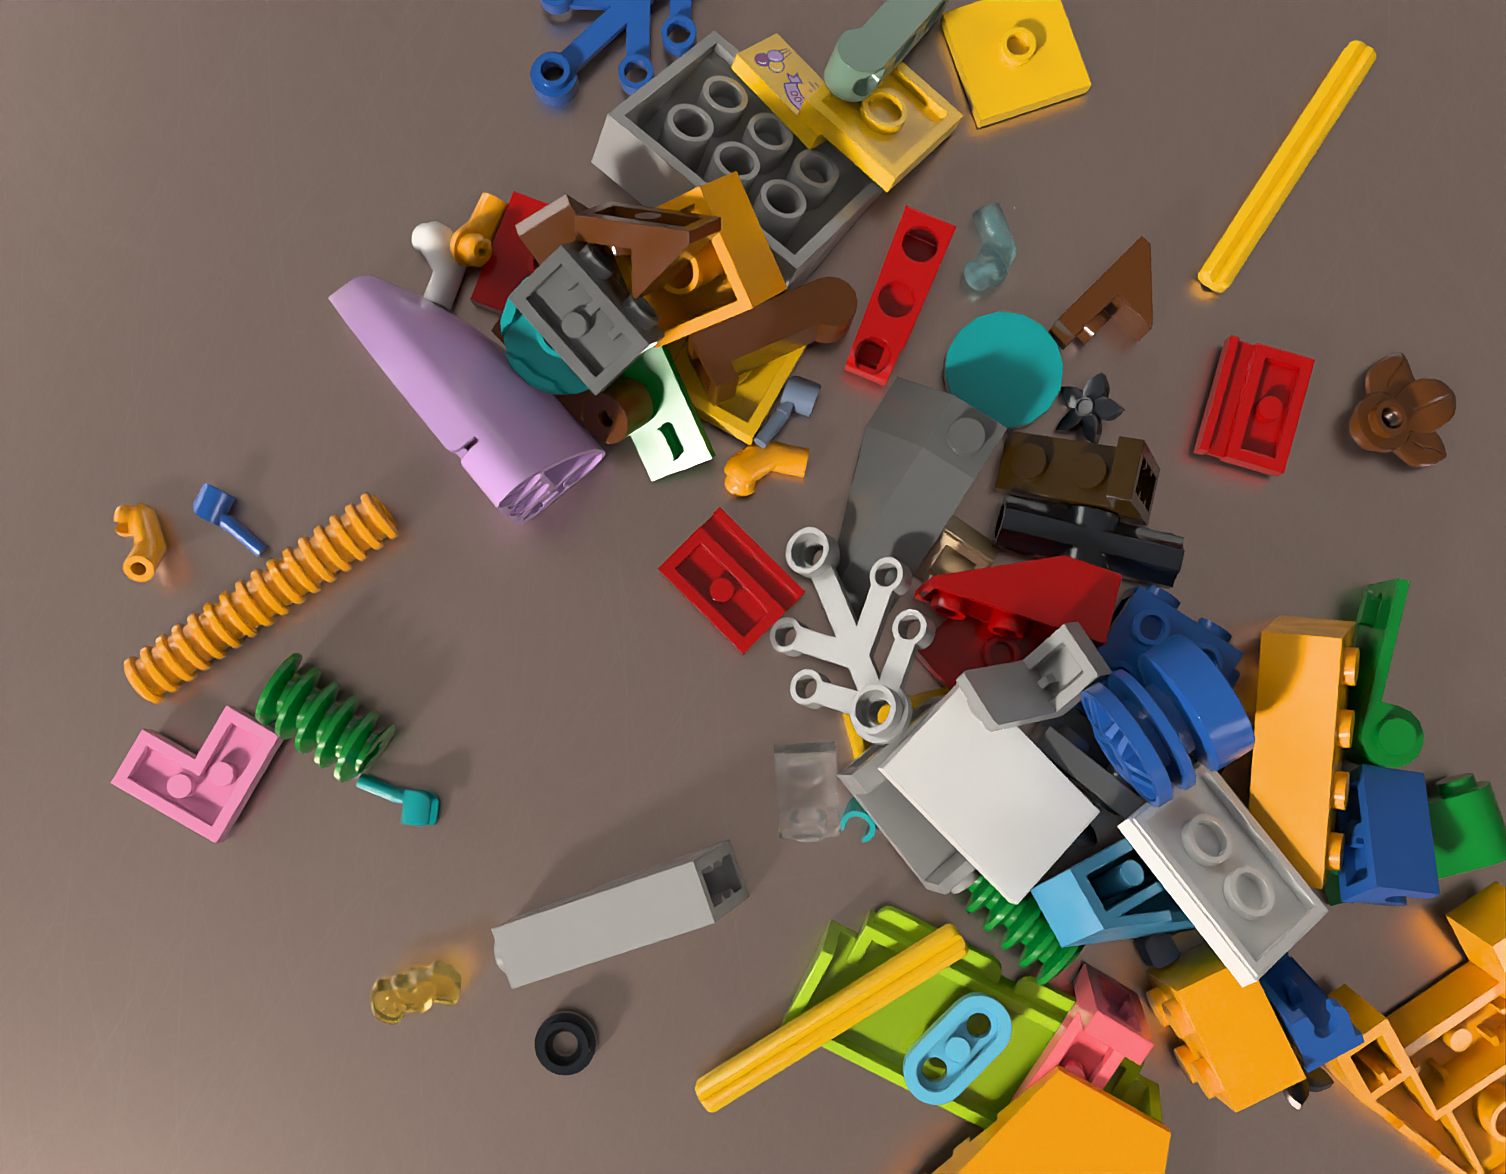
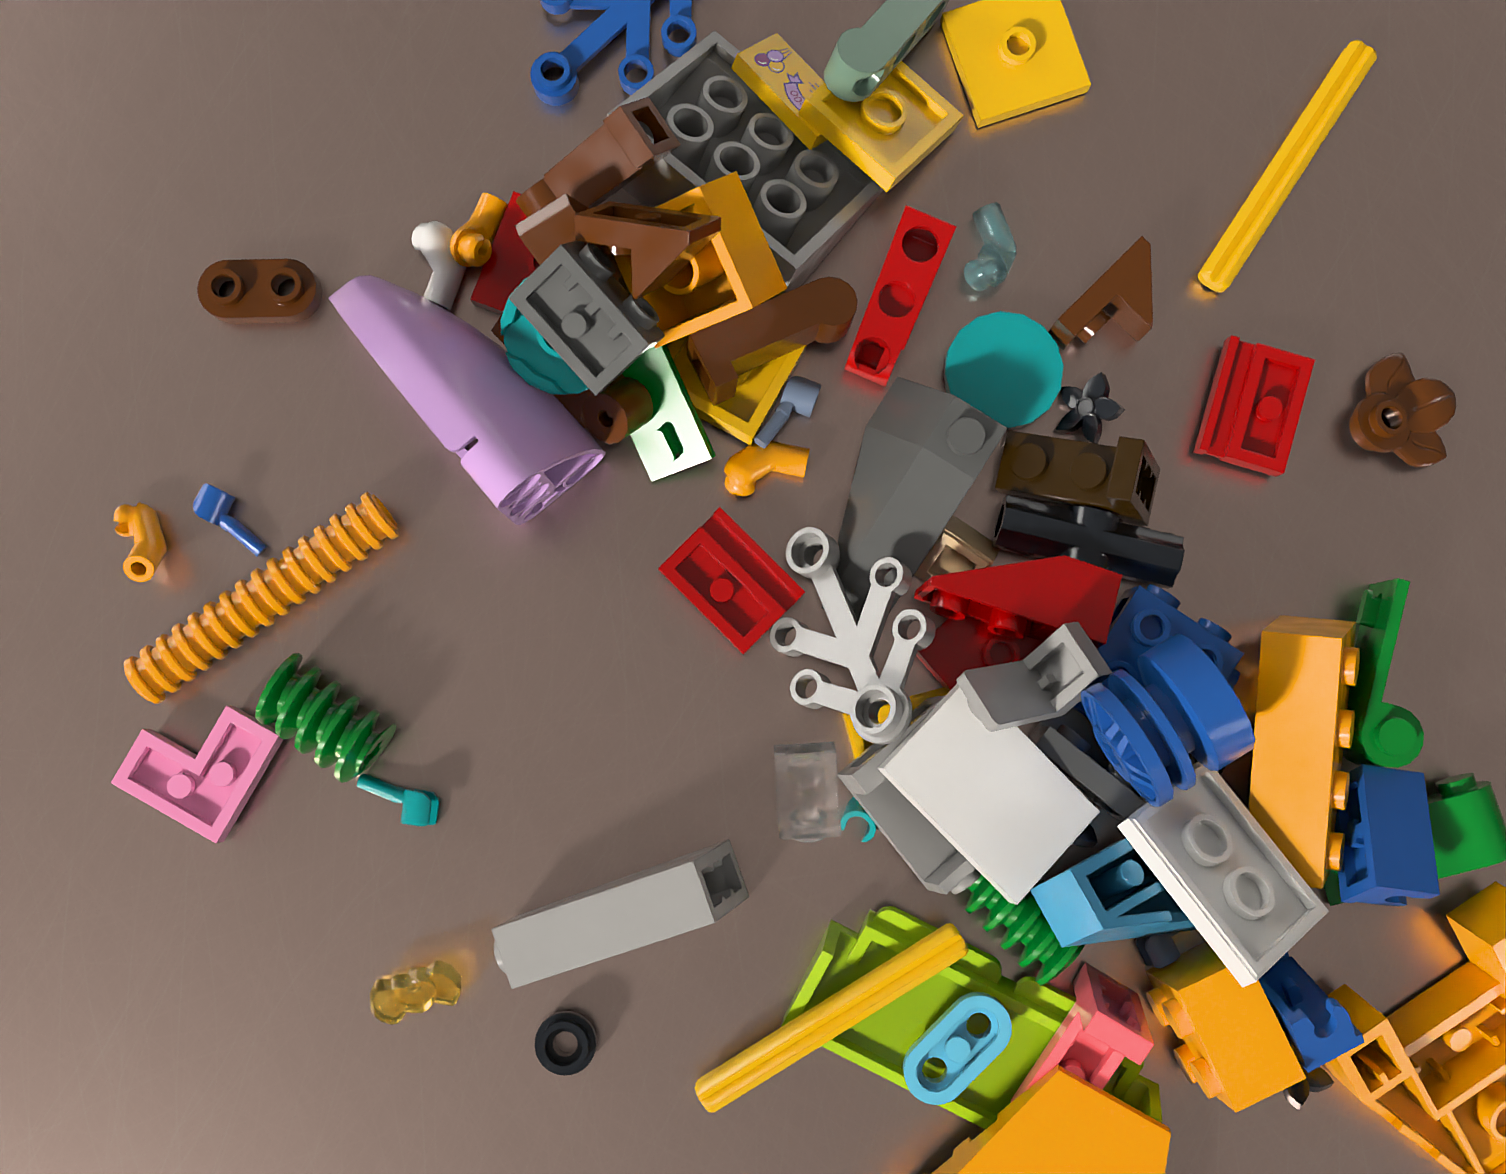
none -> reddish brown plate [197,258,322,324]
none -> reddish brown leg [516,97,681,218]

